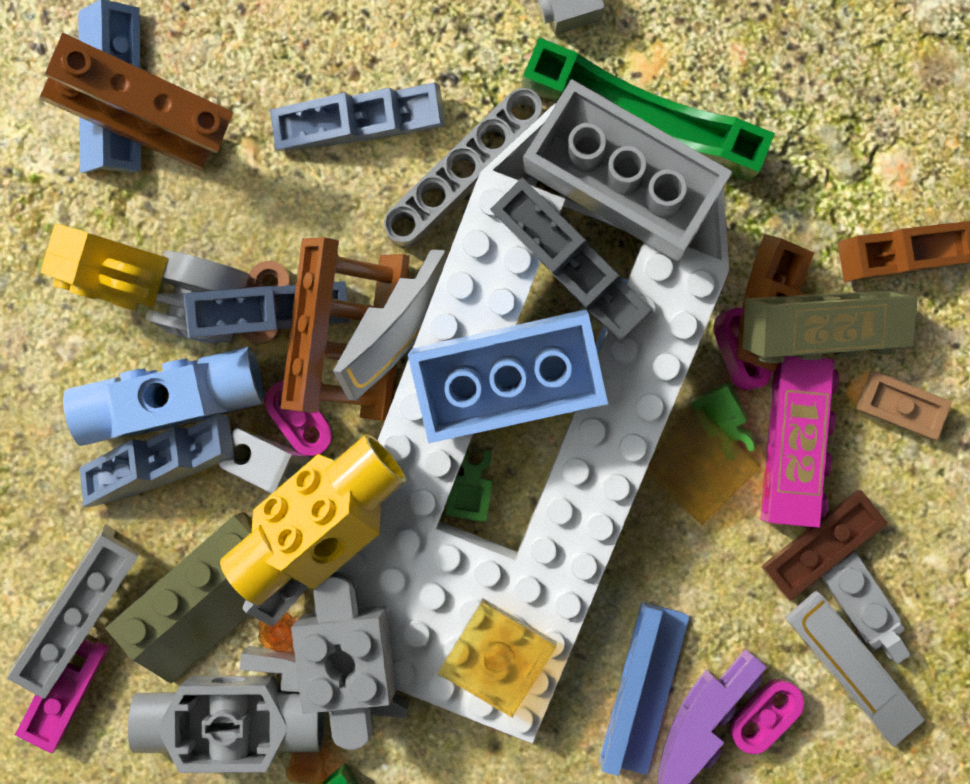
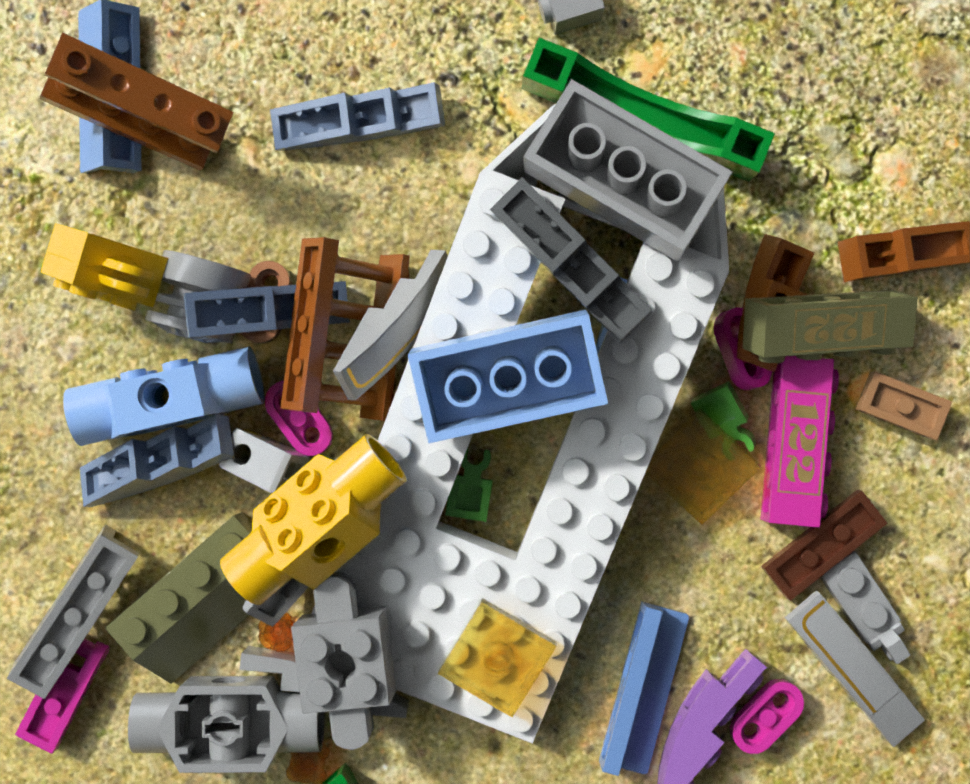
light grey beam [384,88,542,248] -> none

